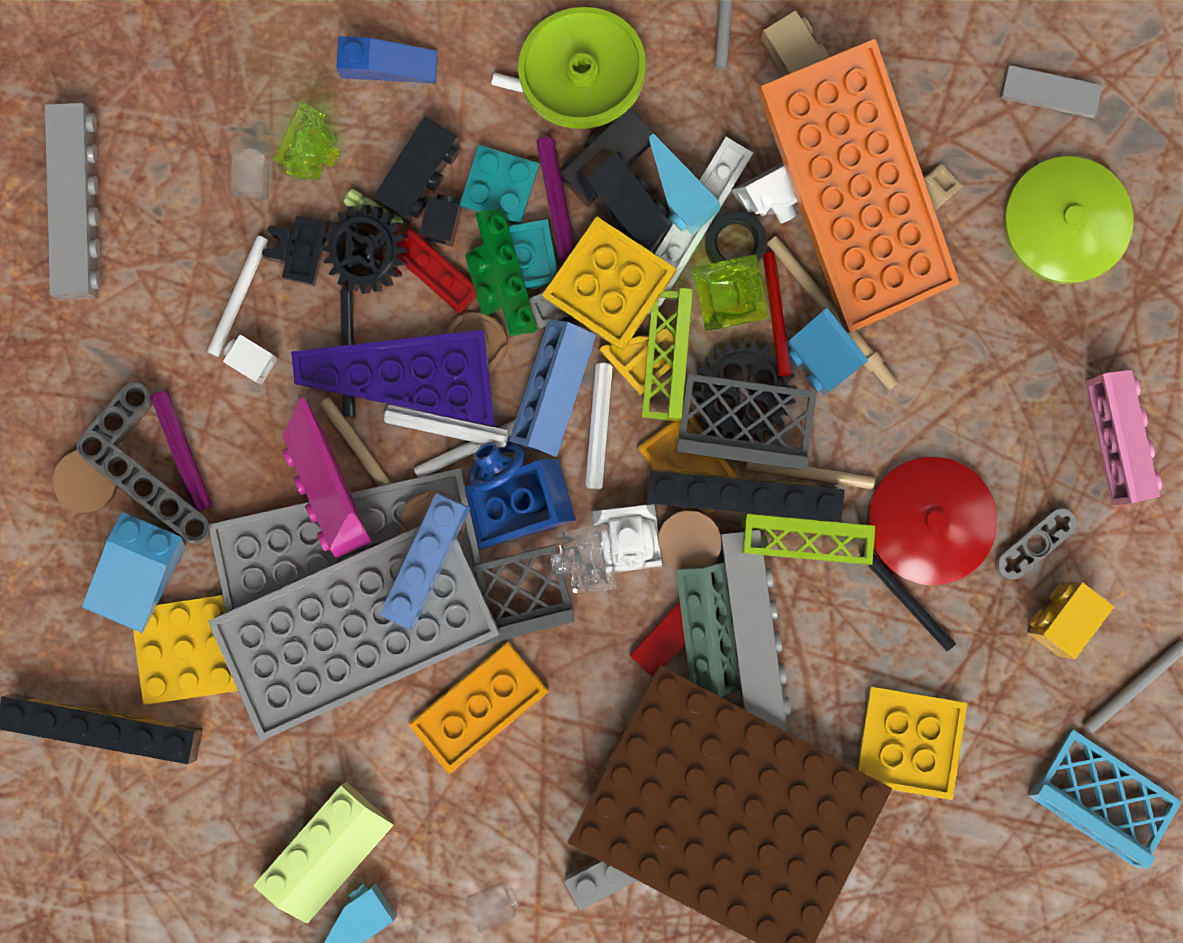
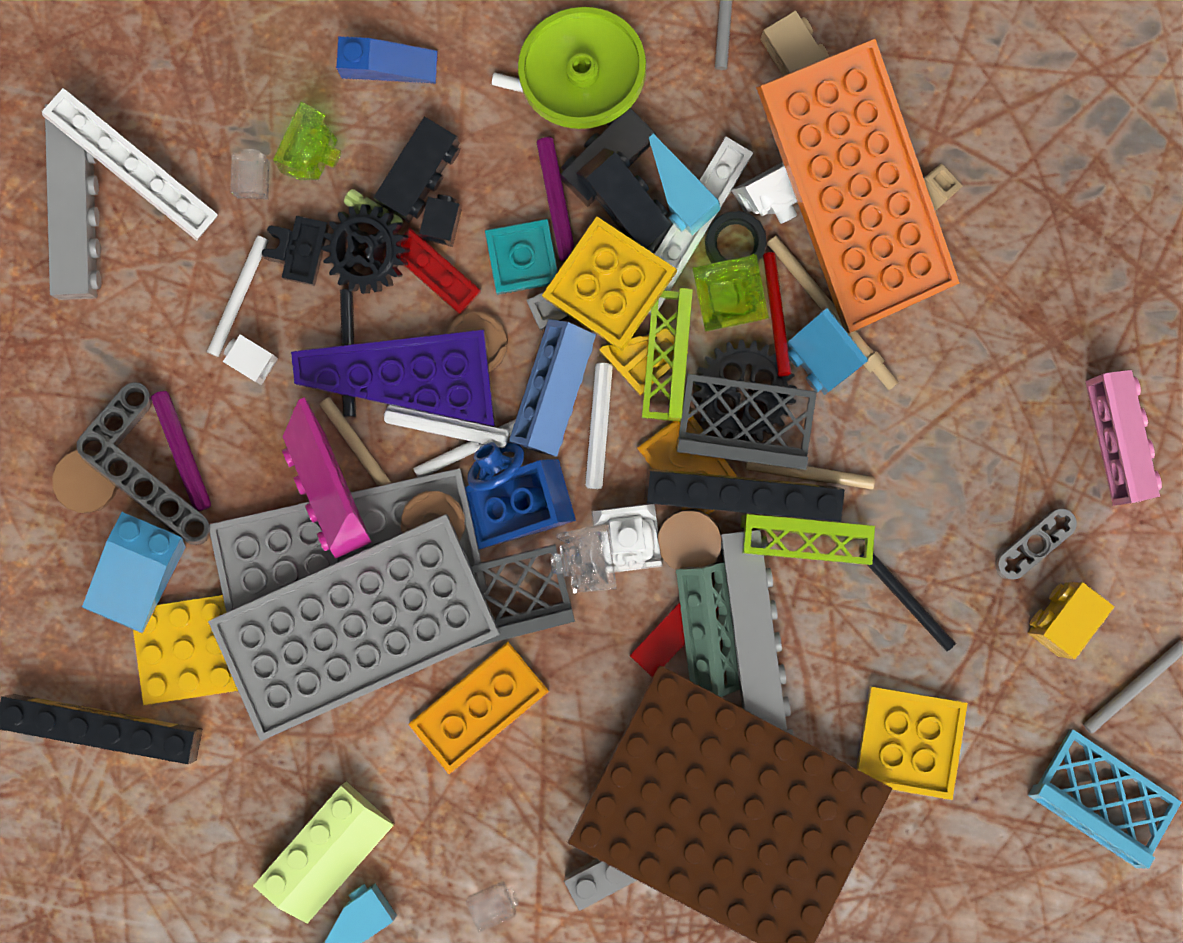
medium blue brick [379,493,471,629] -> none
teal plate [460,145,540,225] -> none
green bracket [465,209,537,336] -> none
red dish [867,456,997,585] -> none
light grey tile [1000,65,1102,118] -> none
lime dish [1003,156,1134,284] -> none
none -> white plate [42,88,218,241]

